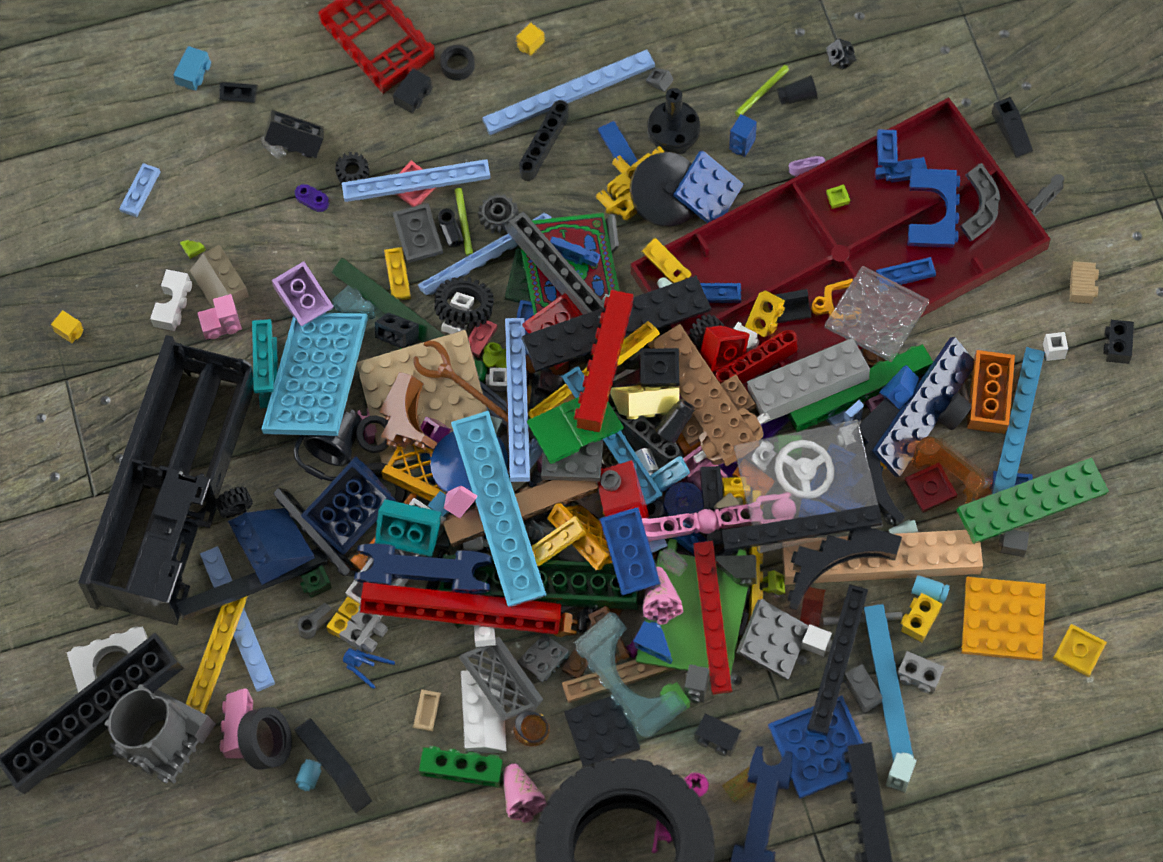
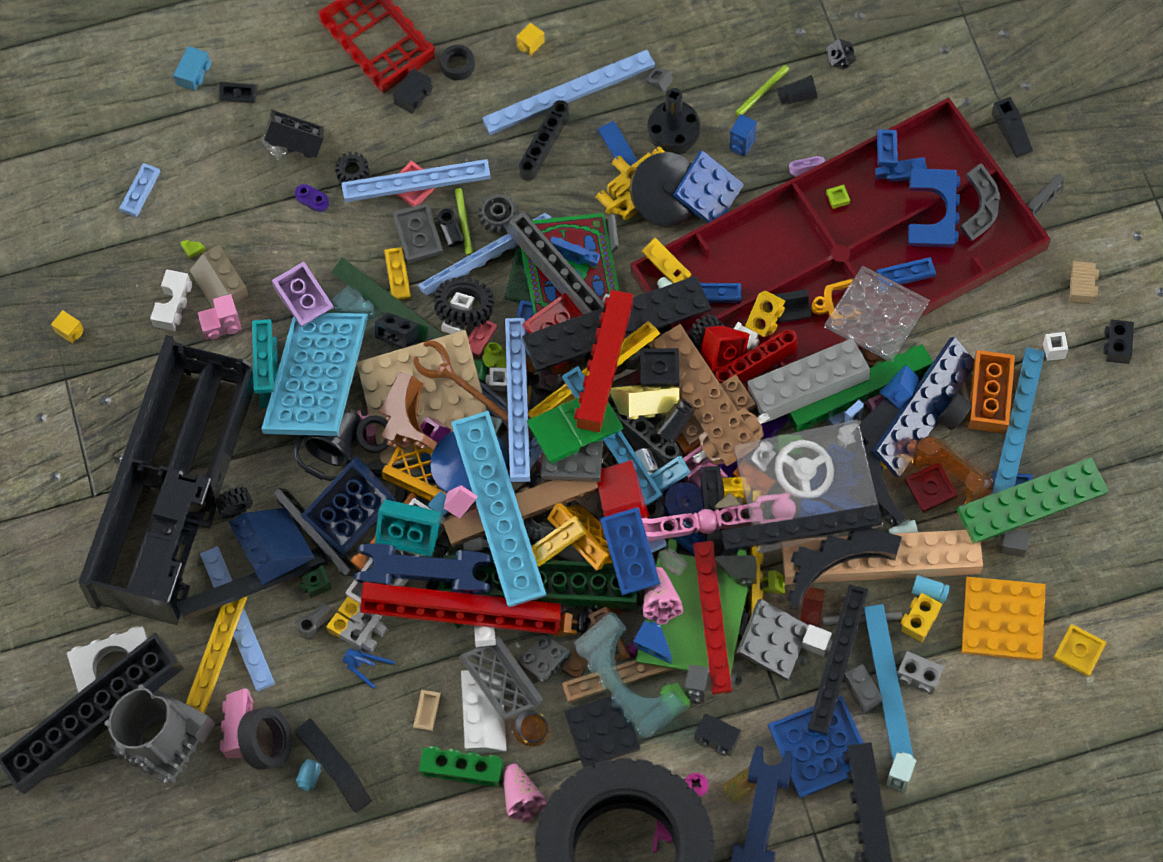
dark grey tile [600,470,621,491] -> none

